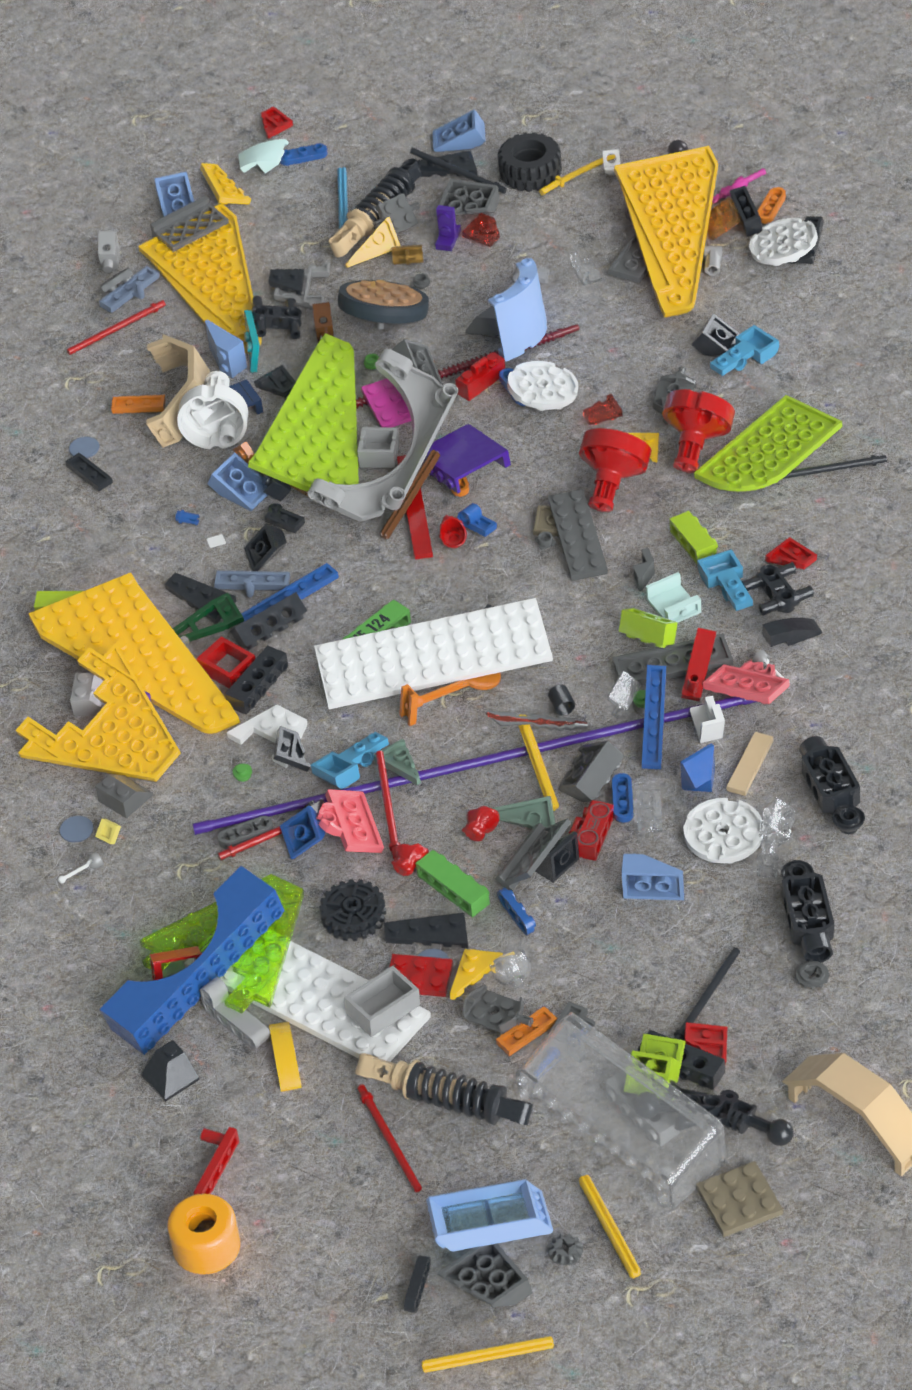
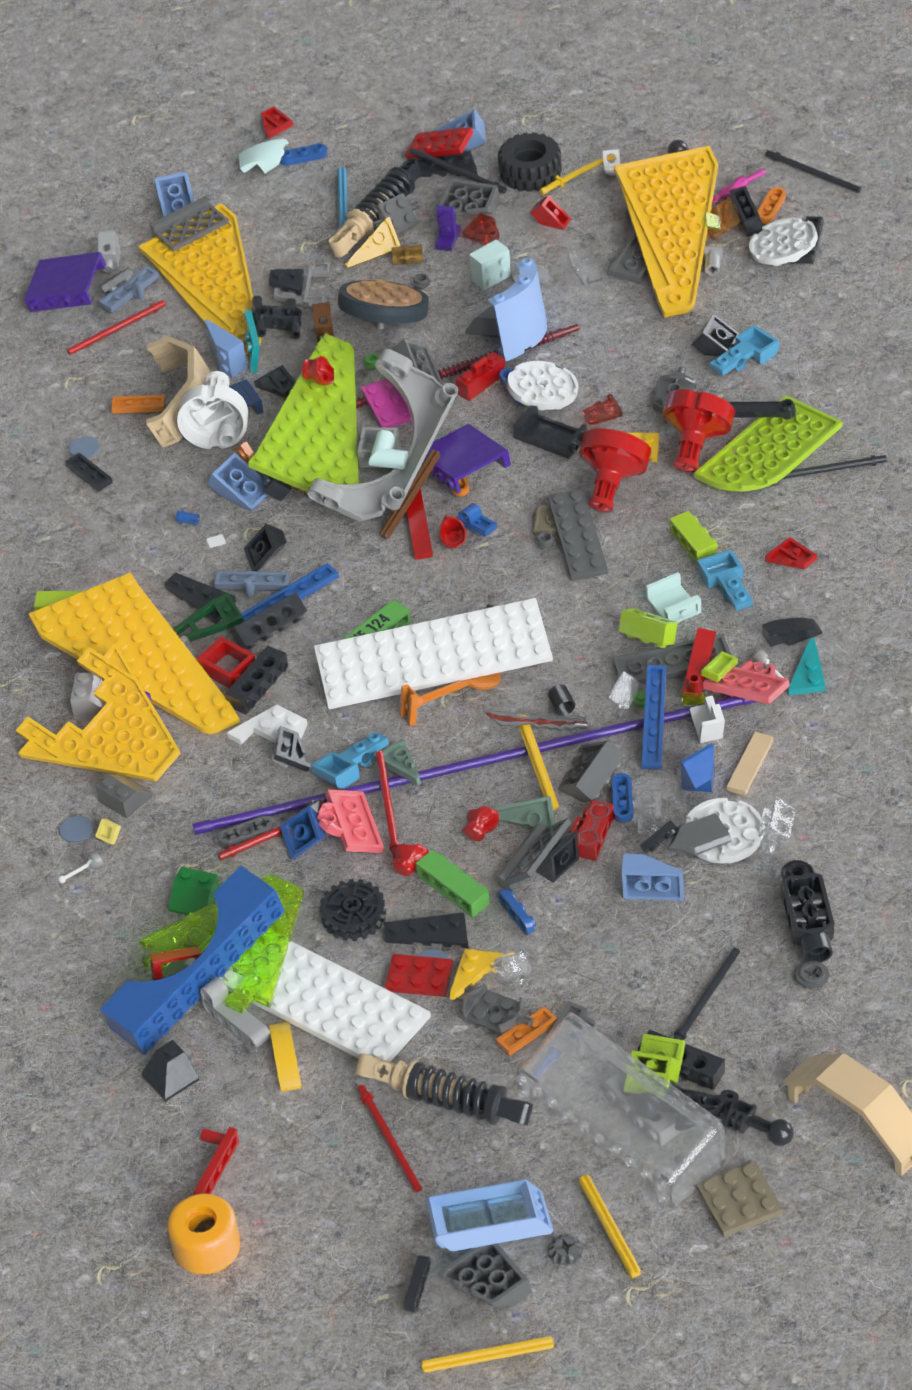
yellow wing [200,163,251,205] -> none
bright green plate [233,763,252,782] -> none
black hinge [264,503,305,534] -> none
light grey piece [344,966,420,1037] -> none
dark grey slope [633,548,655,591] -> none
red wing [684,1022,728,1065] -> none
black piece [741,562,814,616] -> none
black brick [799,736,865,835] -> none
none -> dark purple panel [24,252,107,312]
none -> green slope [168,866,220,920]
none -> red hair [301,356,334,386]
none -> light aqua brick [369,430,408,469]
none -> red plate [405,127,474,160]
none -> light aqua brick [469,239,511,290]
none -> black panel [513,405,587,459]
none -> red slope [530,195,571,230]
none -> black wing [640,820,678,853]
none -> dark grey tile [669,813,732,856]
none -> clear neon green piece [681,692,707,707]
none -> lime tile [701,651,738,683]
none -> clear neon green piece [705,212,721,230]
none -> black piece [729,399,796,419]
none -> black bar [765,150,861,193]
none -> teal wing [788,638,826,695]

